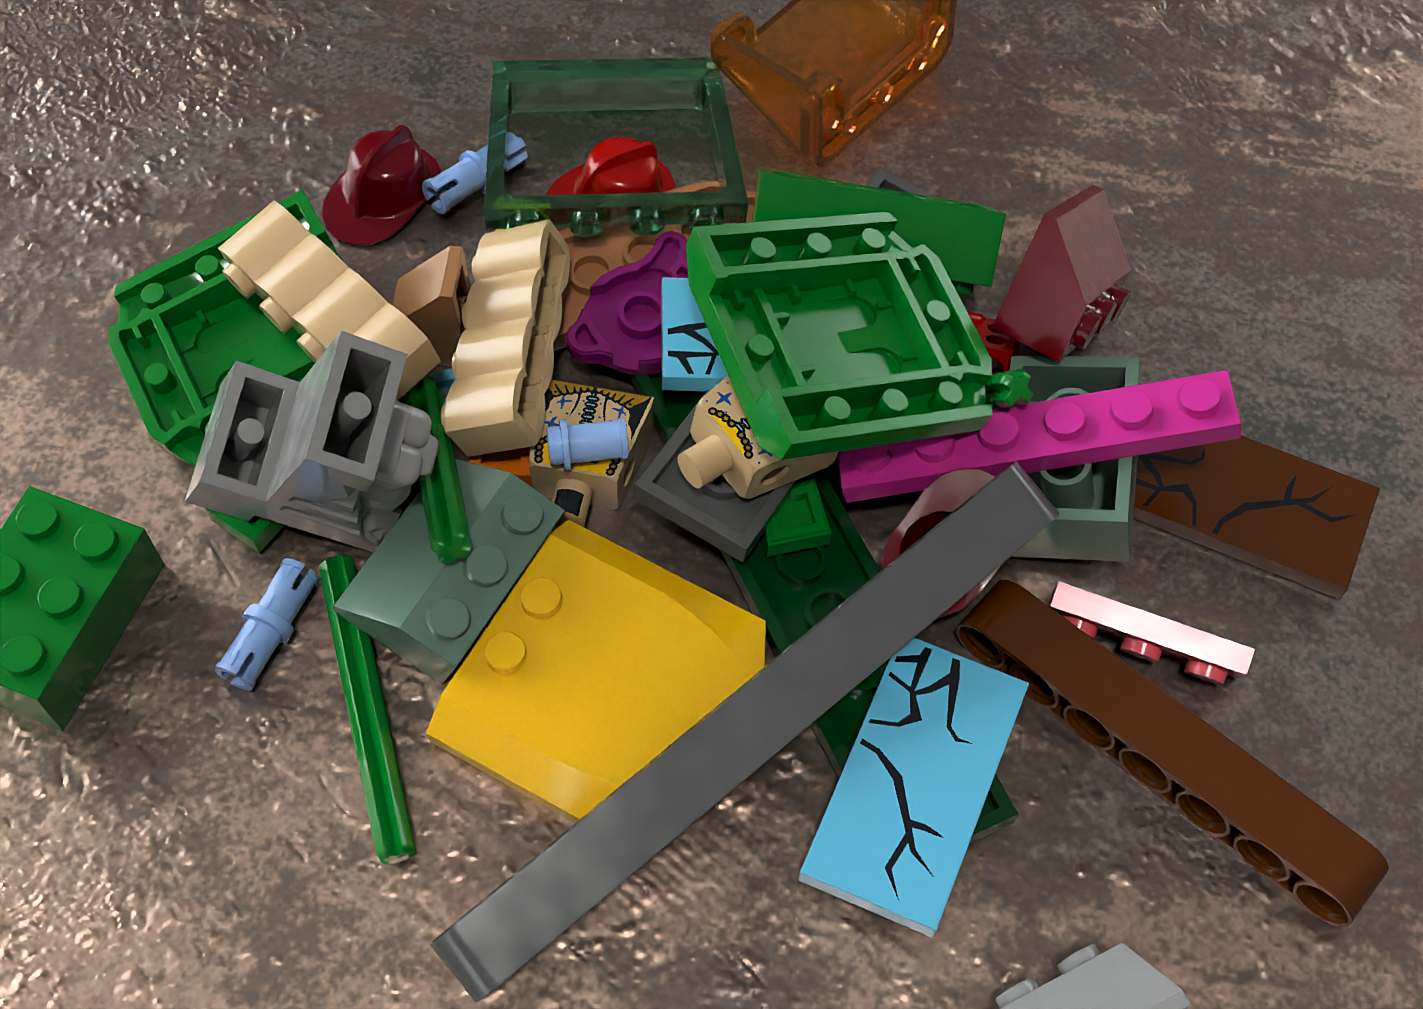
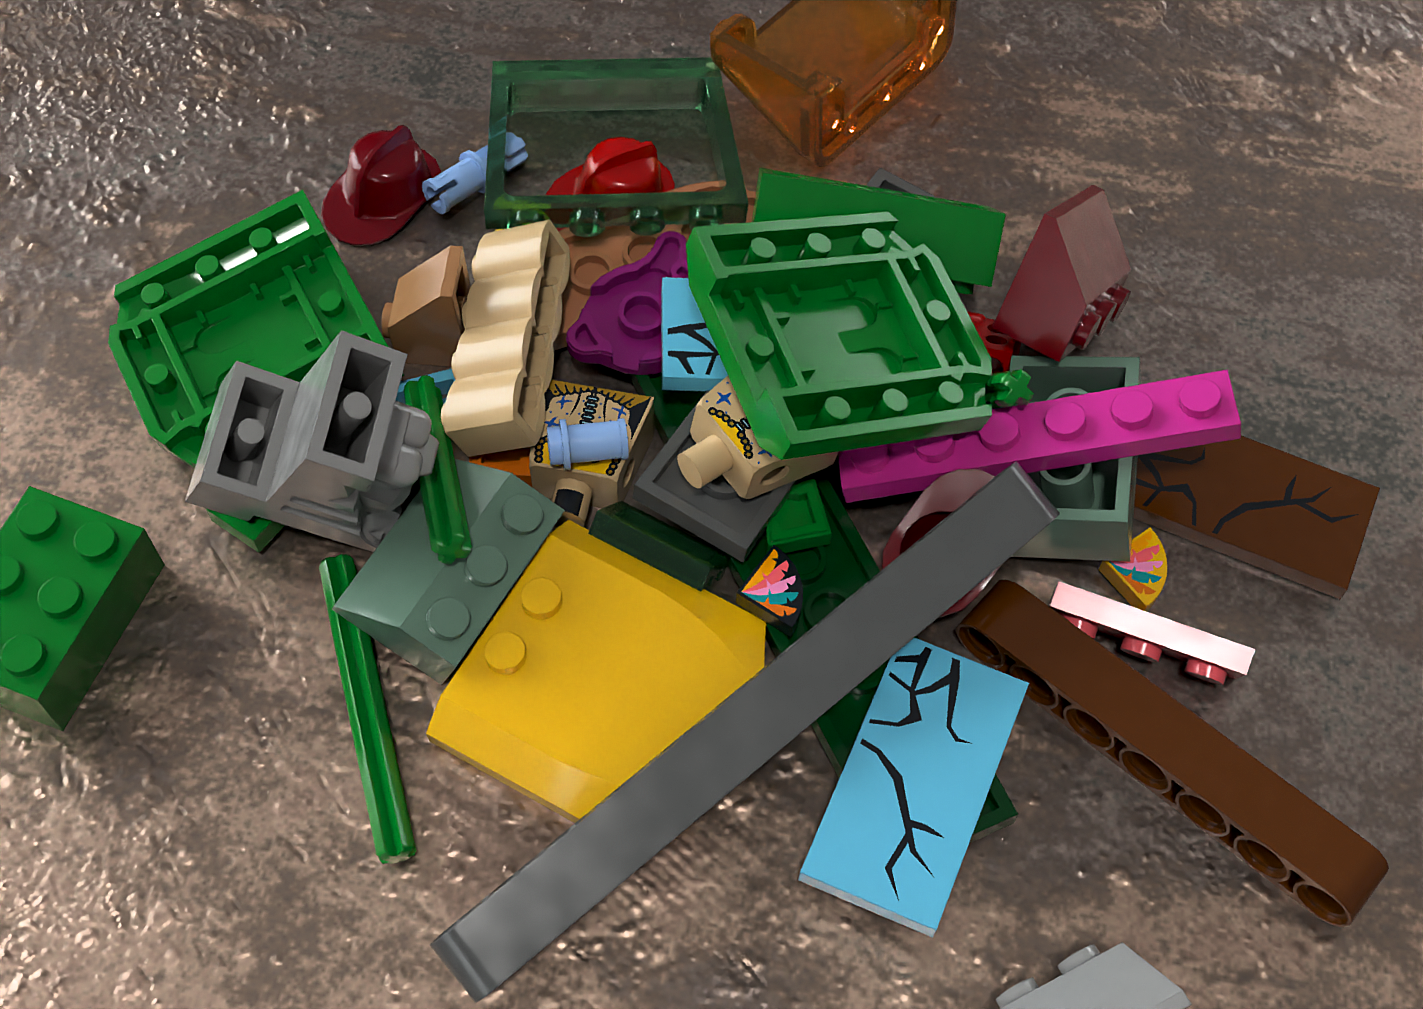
light blue pin [214,558,320,691] -> none
tan brick [218,201,441,401] -> none
none -> clear green tile [588,500,728,591]
none -> tile [736,545,803,638]
none -> tile [1098,527,1167,612]

